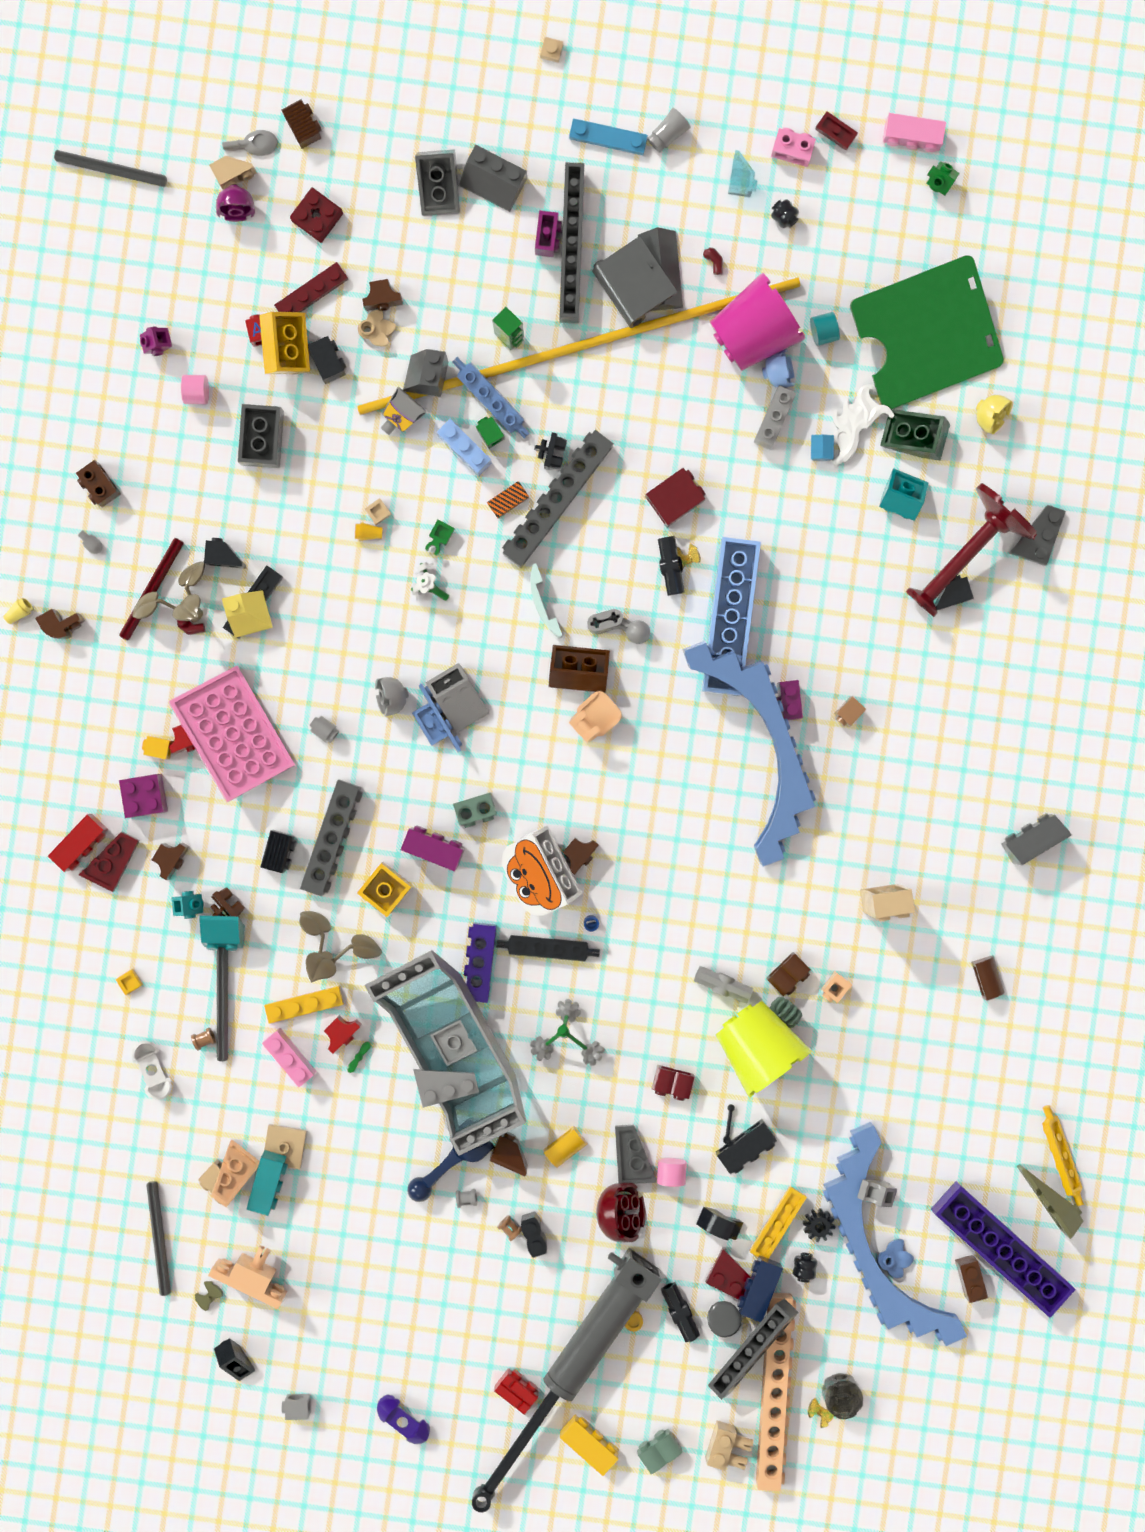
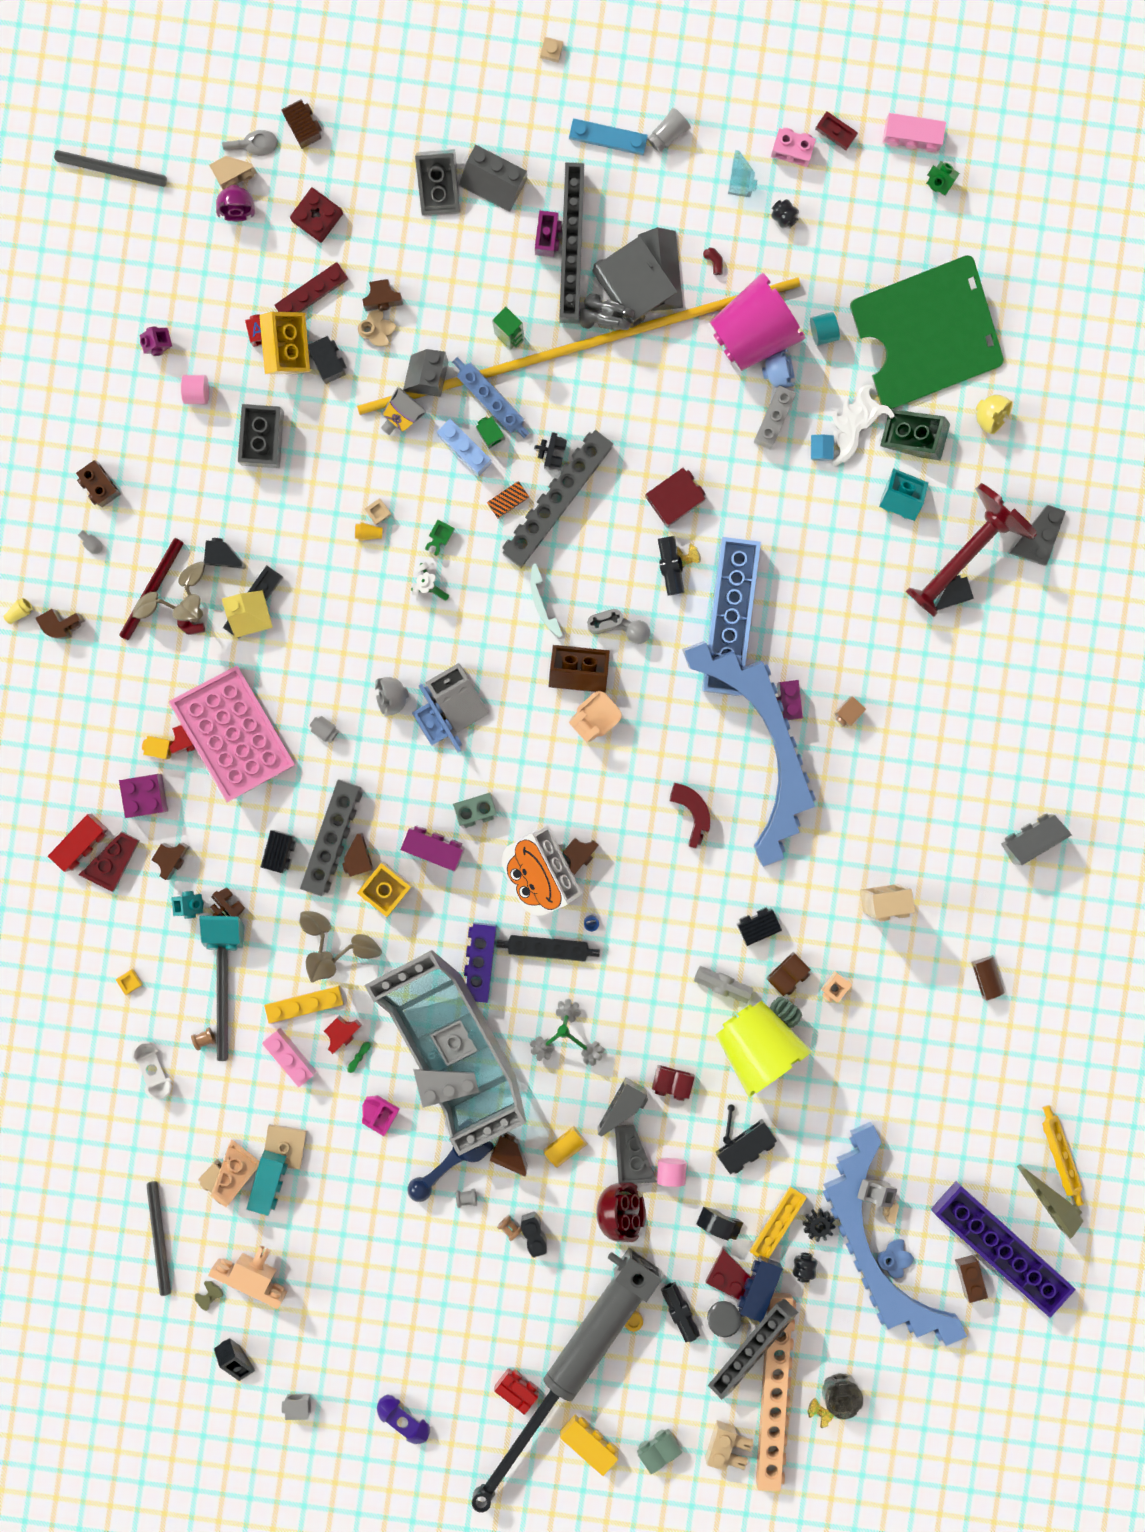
none -> reddish brown slope [342,833,374,877]
none -> dark pink slope [362,1095,400,1136]
none -> dark grey piece [579,293,635,330]
none -> dark grey slope [597,1077,648,1137]
none -> dark red arch [669,782,710,848]
none -> black brick [737,907,782,946]
none -> tan plate [883,1200,899,1224]

